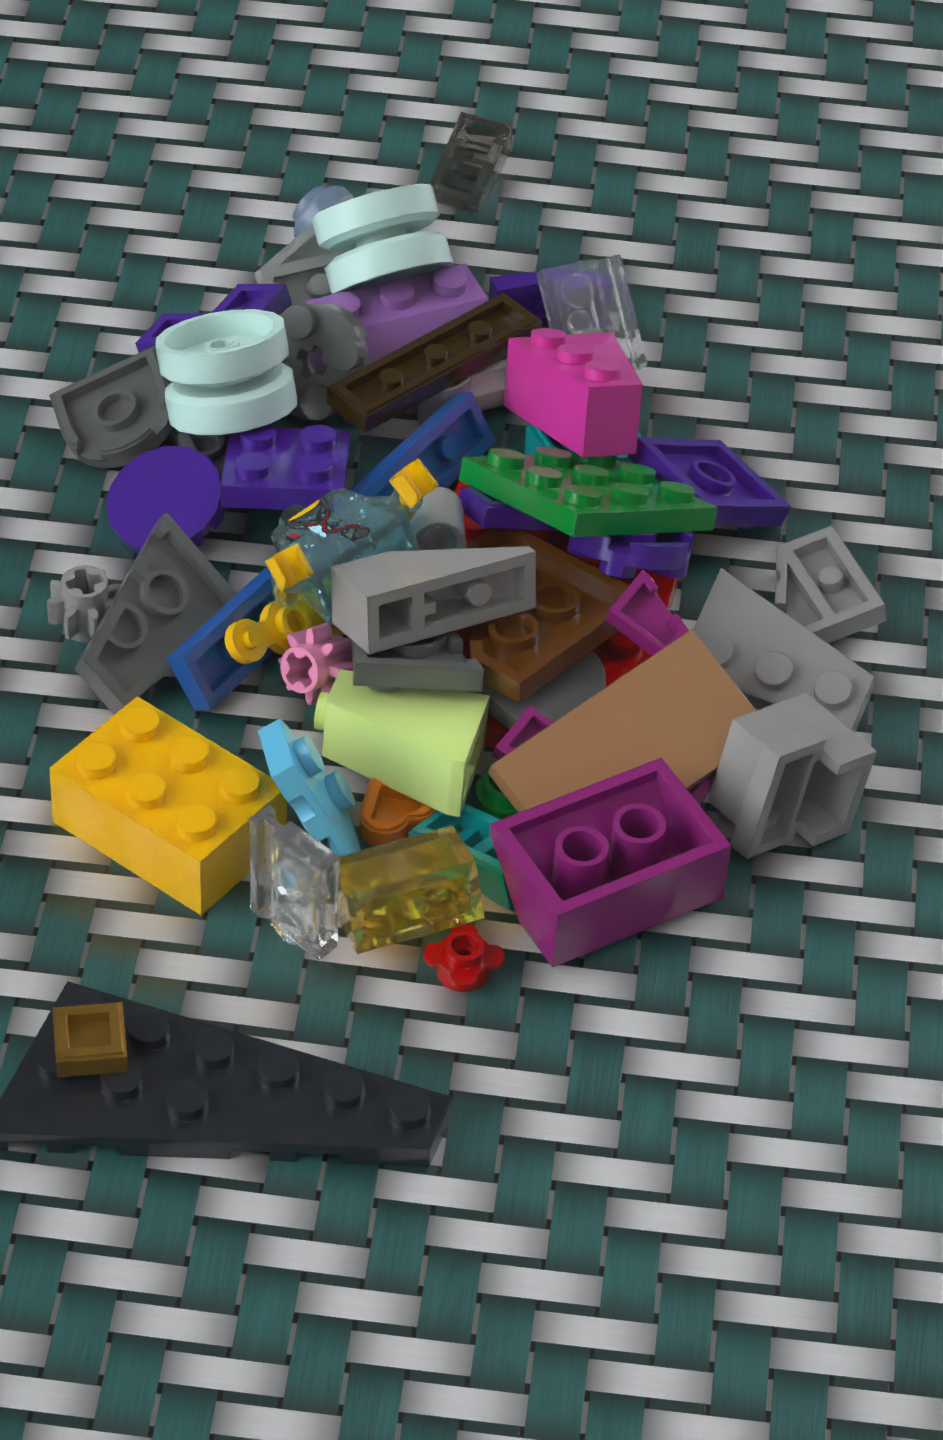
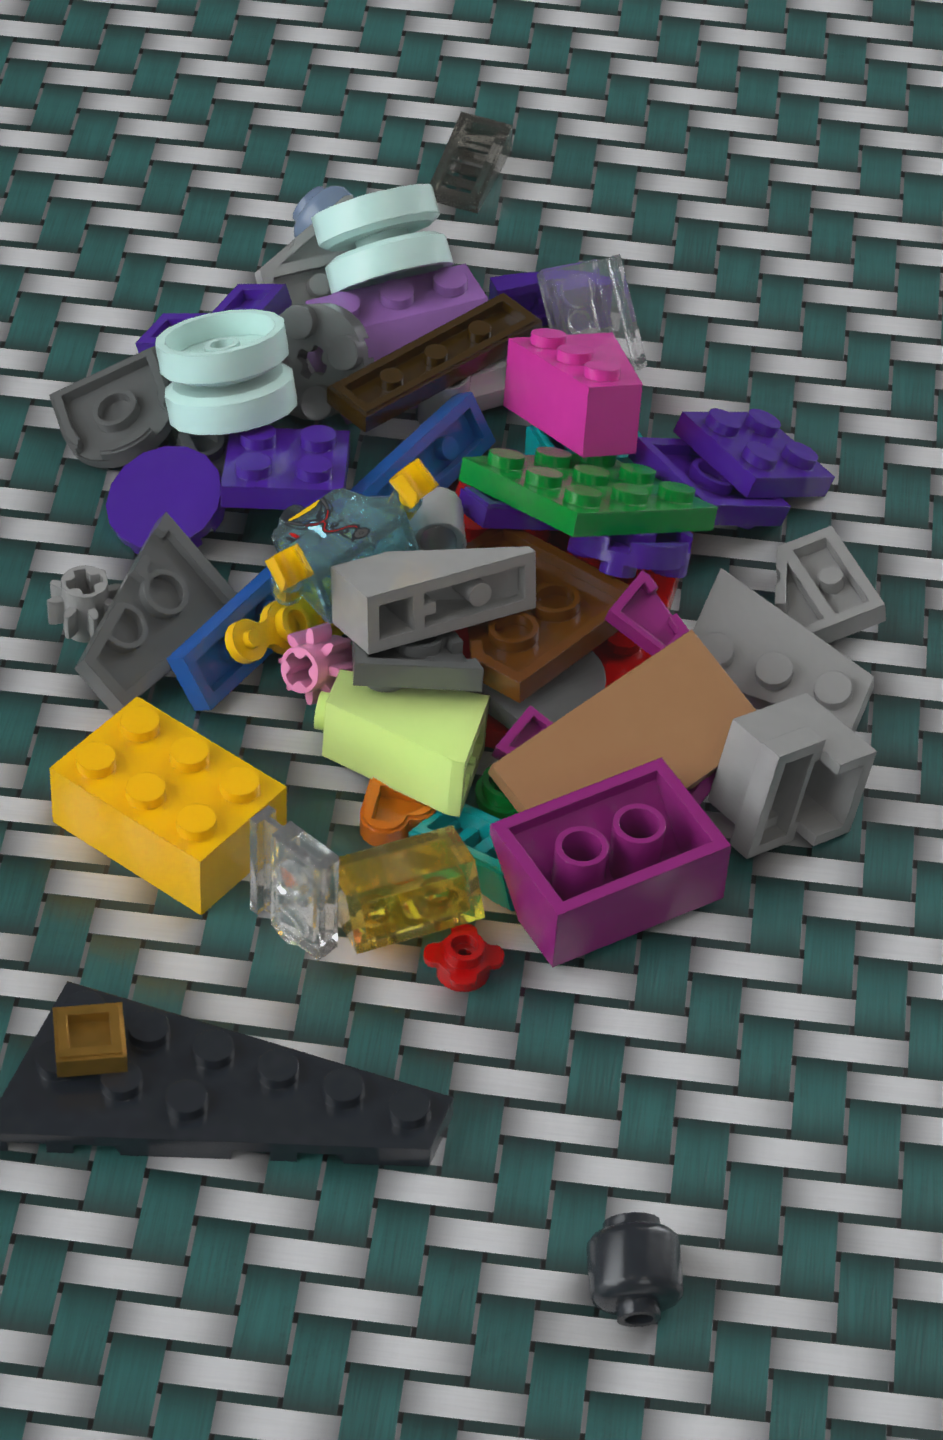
medium azure wing [258,718,369,890] -> none
none -> black head [586,1212,684,1327]
none -> dark purple plate [673,408,835,498]

